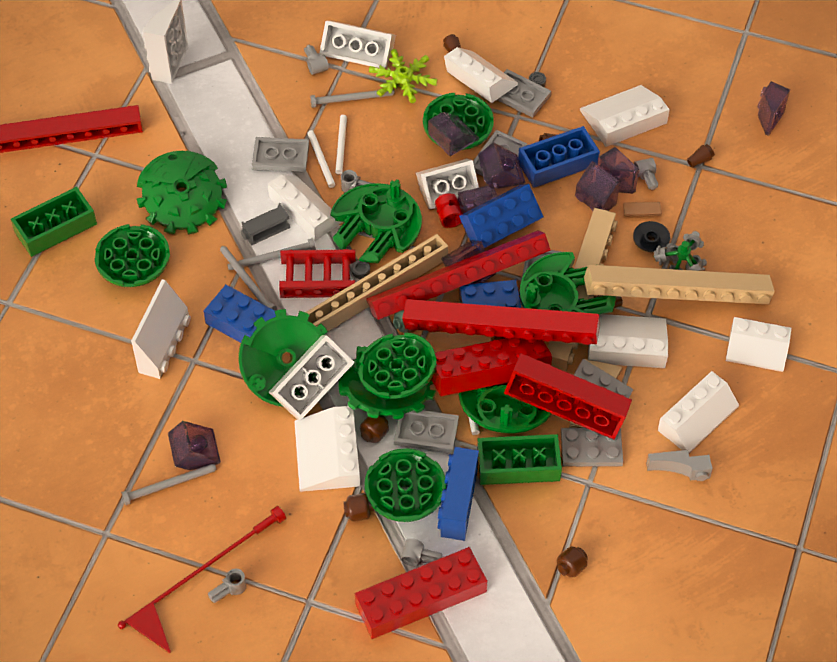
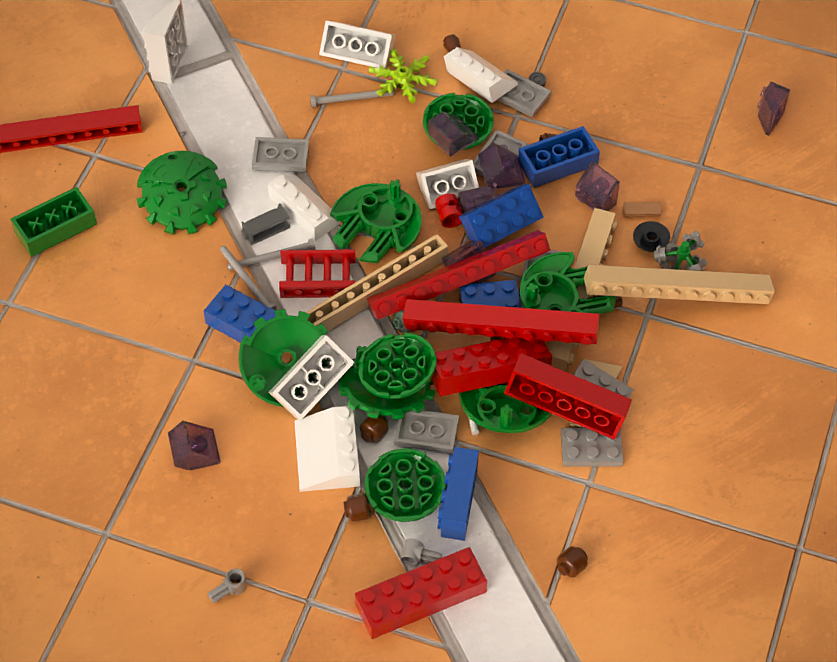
green brick [94,224,170,287] -> none
red piece [118,506,287,653] -> none
light grey bar [121,464,216,505] -> none
white slope [131,279,191,379] -> none
light grey axle [304,45,329,75] -> none
white bar [307,130,336,188] -> none
white bar [335,115,347,175] -> none
light grey axle [341,170,370,193] -> none
dark grey tile [352,260,370,279] -> none
green brick [477,434,562,485] -> none
white slope [580,85,670,147] -> none
white slope [588,314,668,368] -> none
slope [596,147,639,194] -> none
light grey axle [634,158,658,190] -> none
light grey slope [646,450,713,481] -> none
white slope [658,371,739,453] -> none
reddish brown cone [687,144,715,168] -> none
white slope [726,317,792,372] -> none

